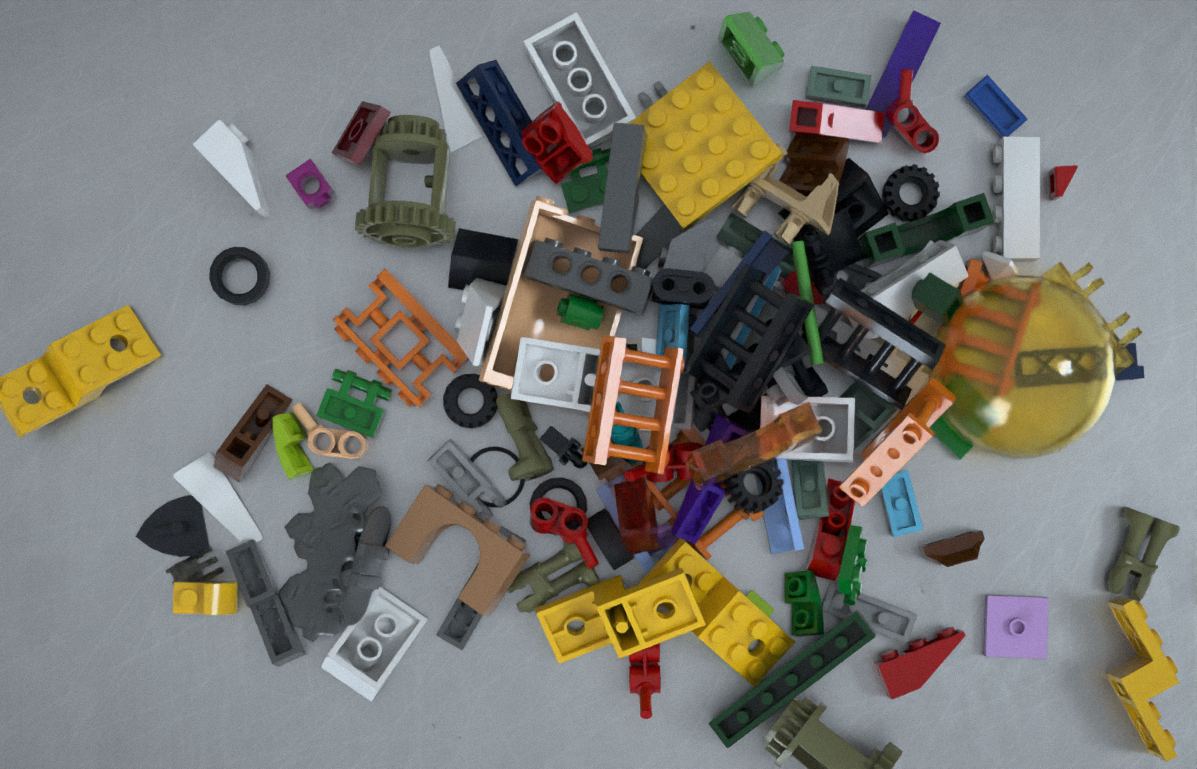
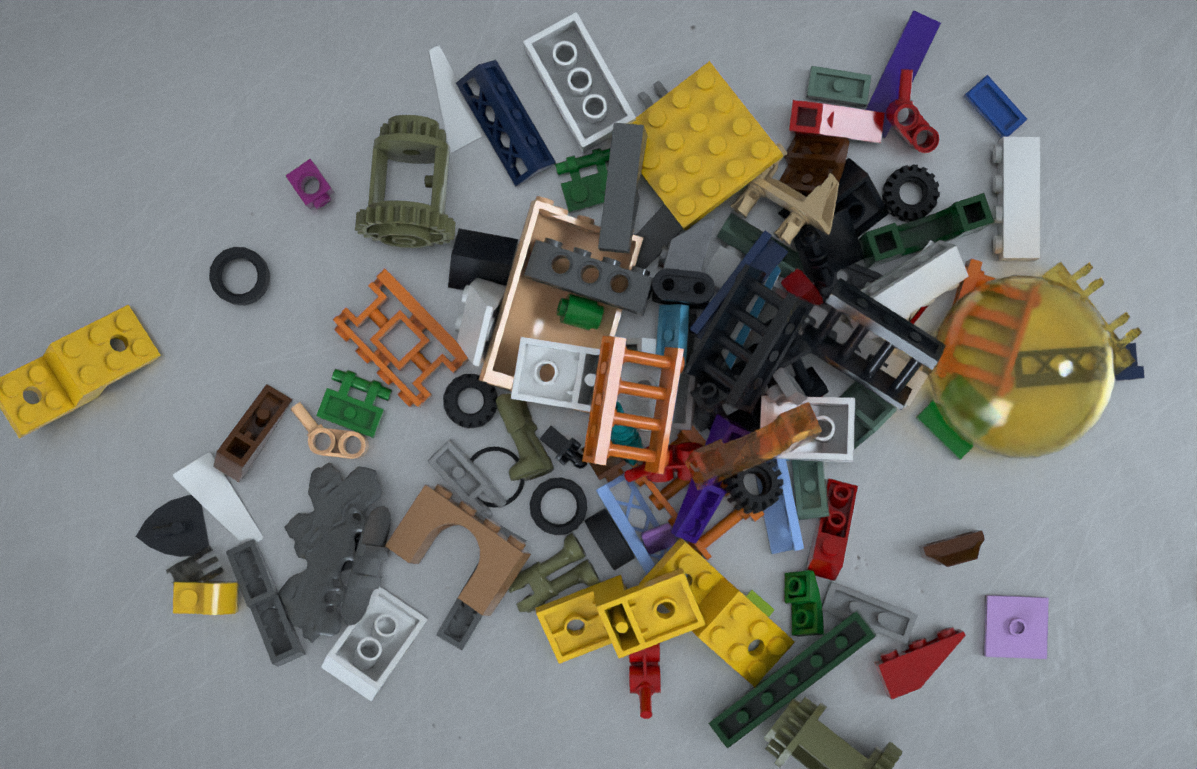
white slope [193,119,271,219] -> none
lime slope [273,412,314,480] -> none
tile [331,101,391,165] -> none
red slope [521,101,593,184] -> none
red beam [529,497,599,569] -> none
clear red brick [614,477,660,555] -> none
bright green slope [718,12,785,87] -> none
bright green bar [791,241,824,365] -> none
green plate [838,525,868,606] -> none
orange fence [839,377,957,507] -> none
medium azure plate [880,470,923,537] -> none
dark green brick [911,272,964,327] -> none
white slope [982,251,1019,281] -> none
red slope [1049,165,1078,201] -> none
yellow bracket [1106,596,1180,762] -> none
olive piece [1107,507,1181,602] -> none

